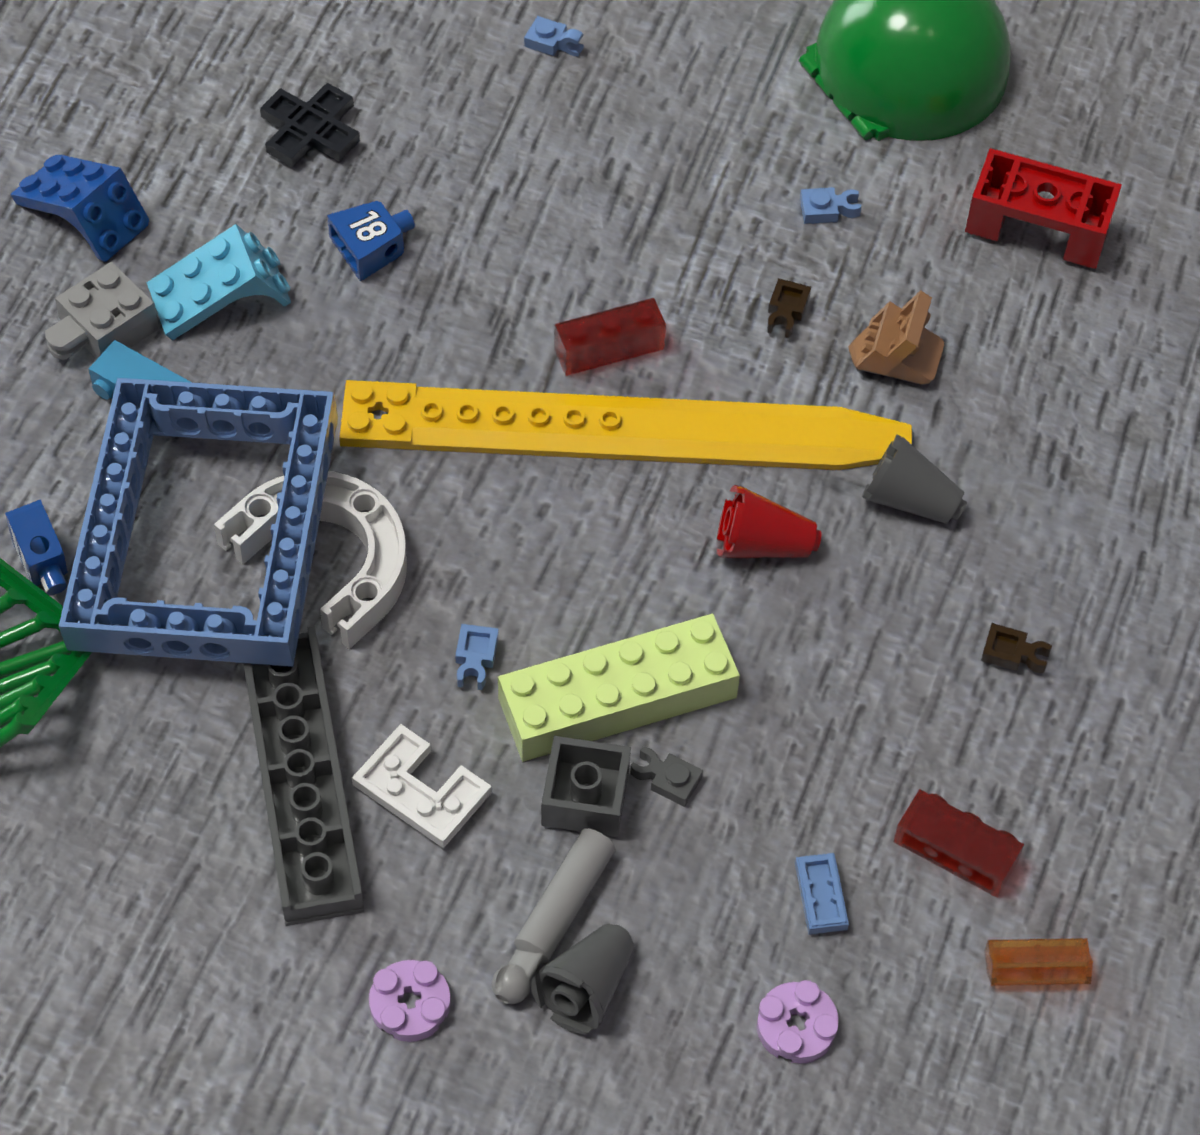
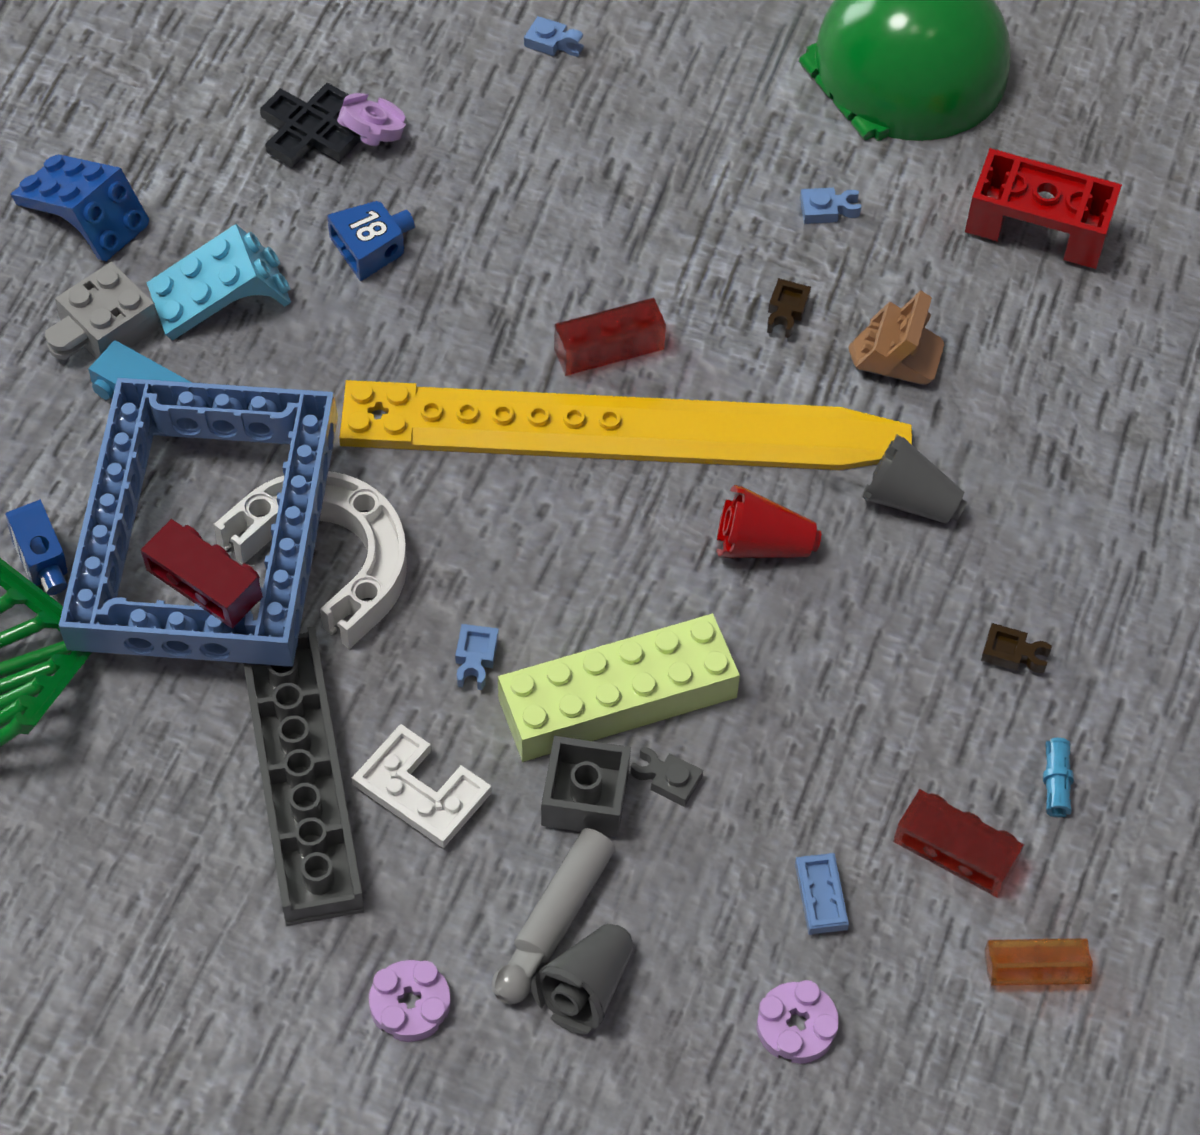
none -> dark red brick [140,519,263,629]
none -> lavender plate [337,93,406,146]
none -> dark azure pin [1043,738,1074,817]

